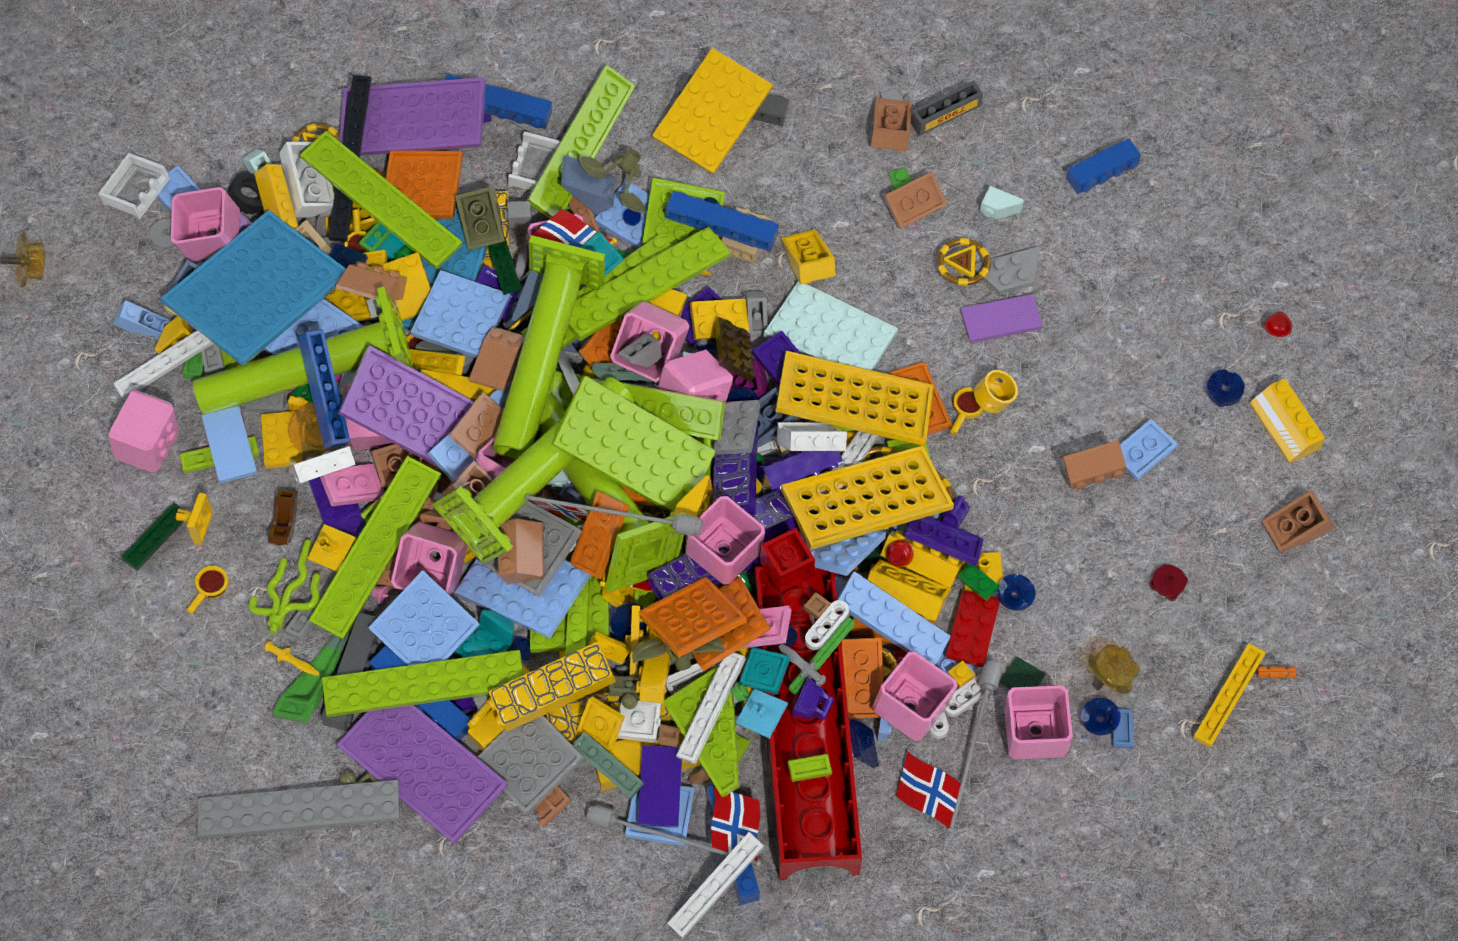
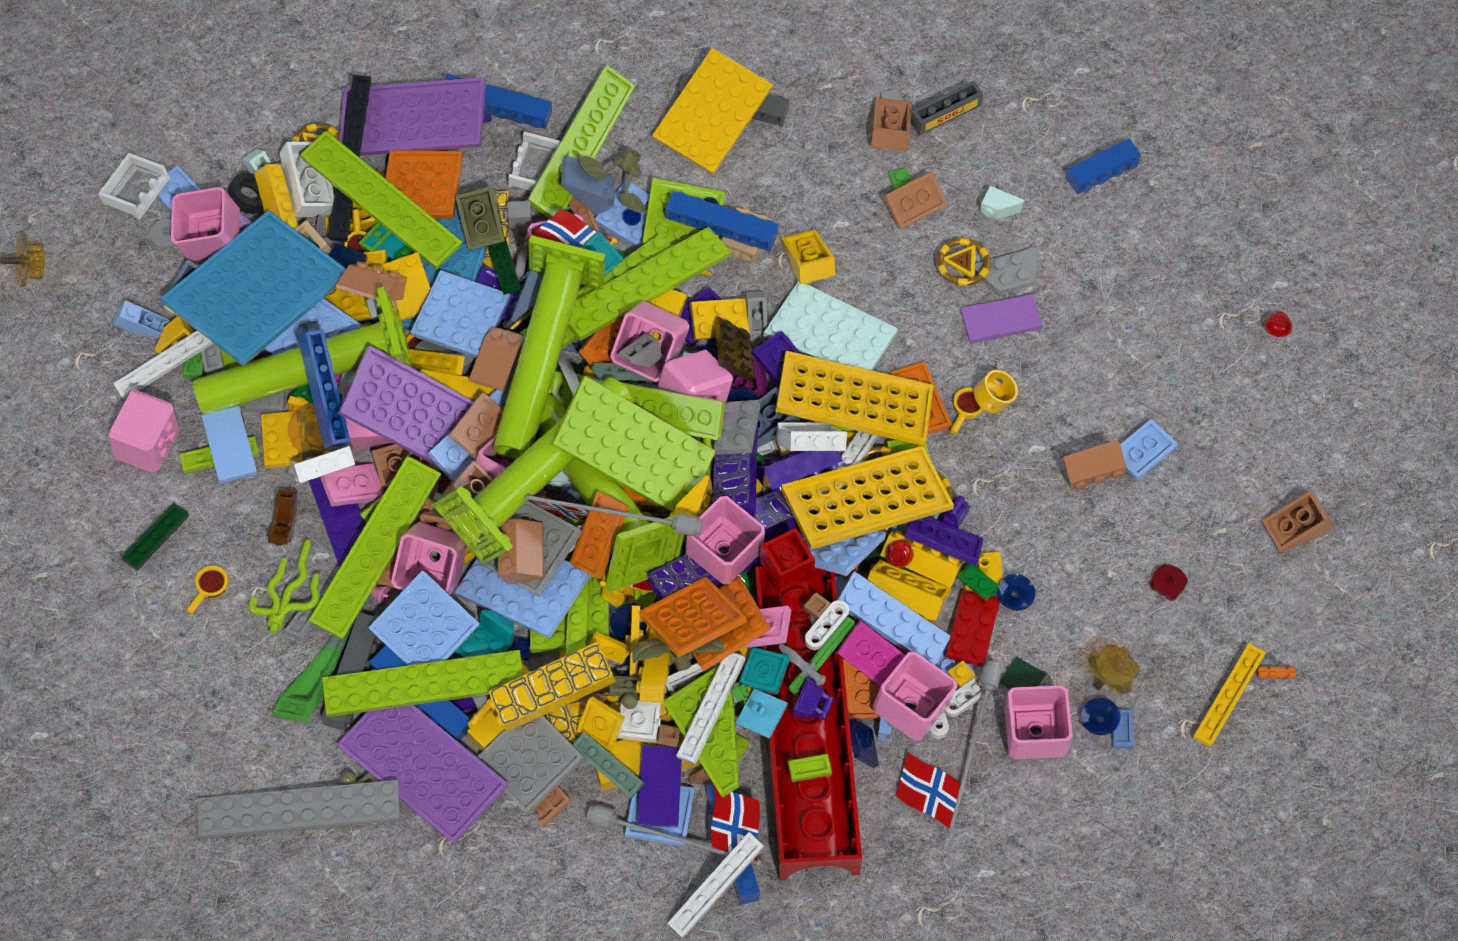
yellow tile [176,493,213,545] -> none
yellow sword [264,641,319,676] -> none
yellow tile [307,524,357,572] -> none
clear blue piece [781,627,798,646] -> none
clear blue plate [1206,369,1245,407] -> none
yellow slope [1249,378,1325,464] -> none
none -> dark pink plate [836,621,906,687]

